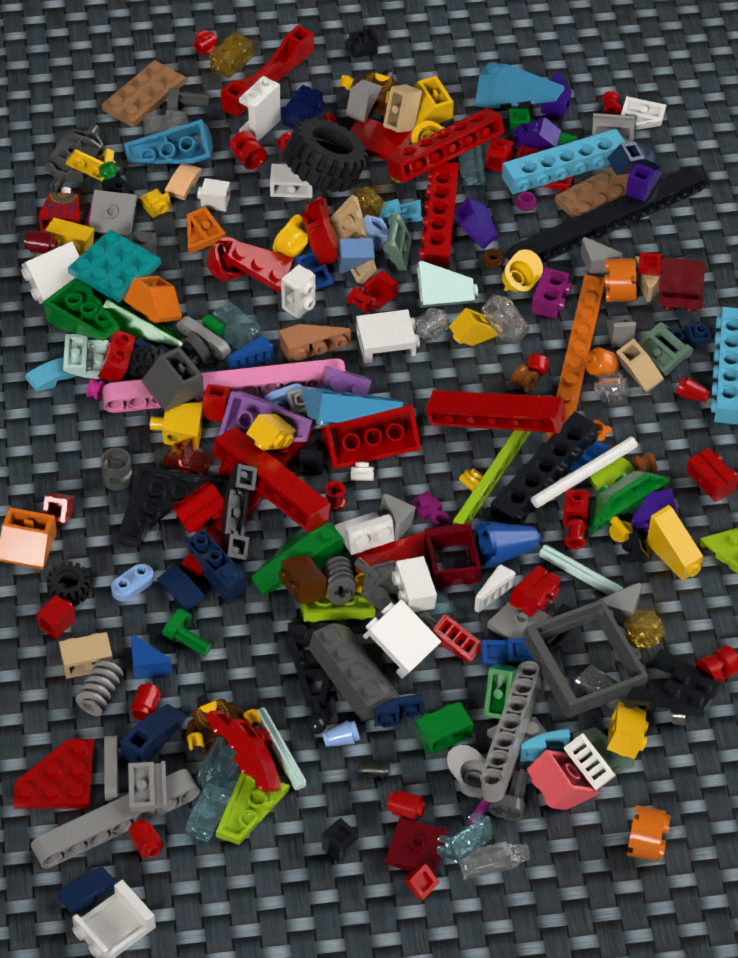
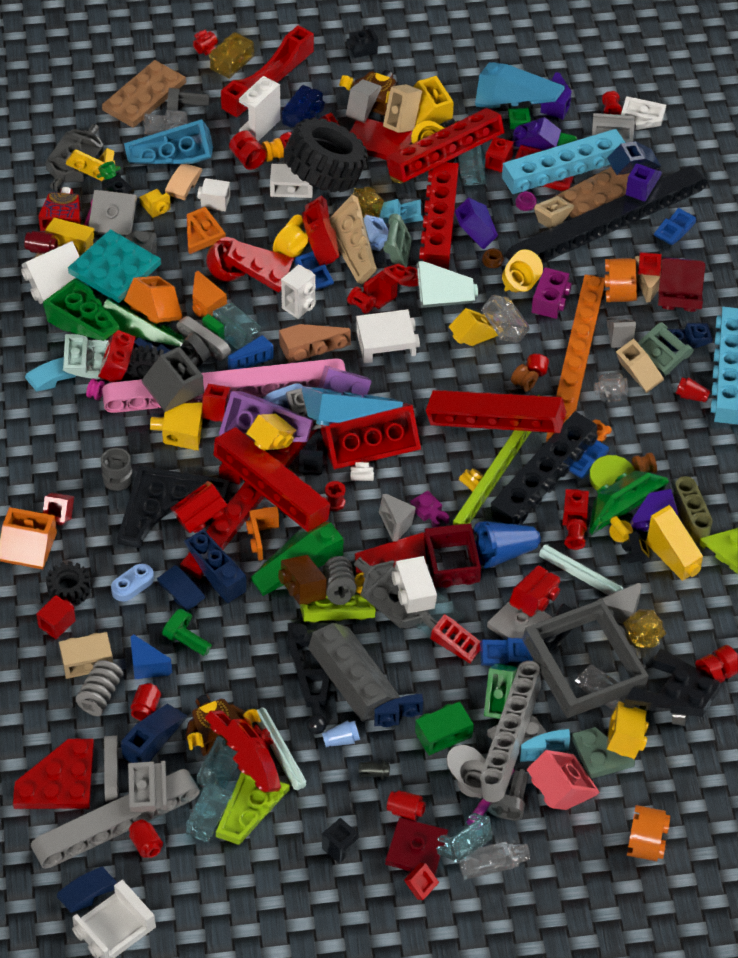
clear red slope [162,438,213,476] -> none
black slope [221,464,257,560] -> none
white bracket [335,512,395,555] -> none
medium blue slope [338,238,375,274] -> none
white panel [363,599,441,679] -> none
clear head [416,308,449,341] -> none
white slope [474,564,516,613] -> none
white axle [531,437,638,508] -> none
white slope [564,733,616,791] -> none
light grey slope [581,237,623,275] -> none
orange head [585,347,619,379] -> none
red brick [686,447,738,502] -> none
none -> orange slope [192,271,227,318]
none -> orange bracket [246,506,279,561]
none -> light orange wheel [262,138,284,162]
none -> red slope [383,263,419,287]
none -> tan slope [534,196,574,229]
none -> blue slope [654,208,696,245]
none -> olive beam [673,476,713,543]

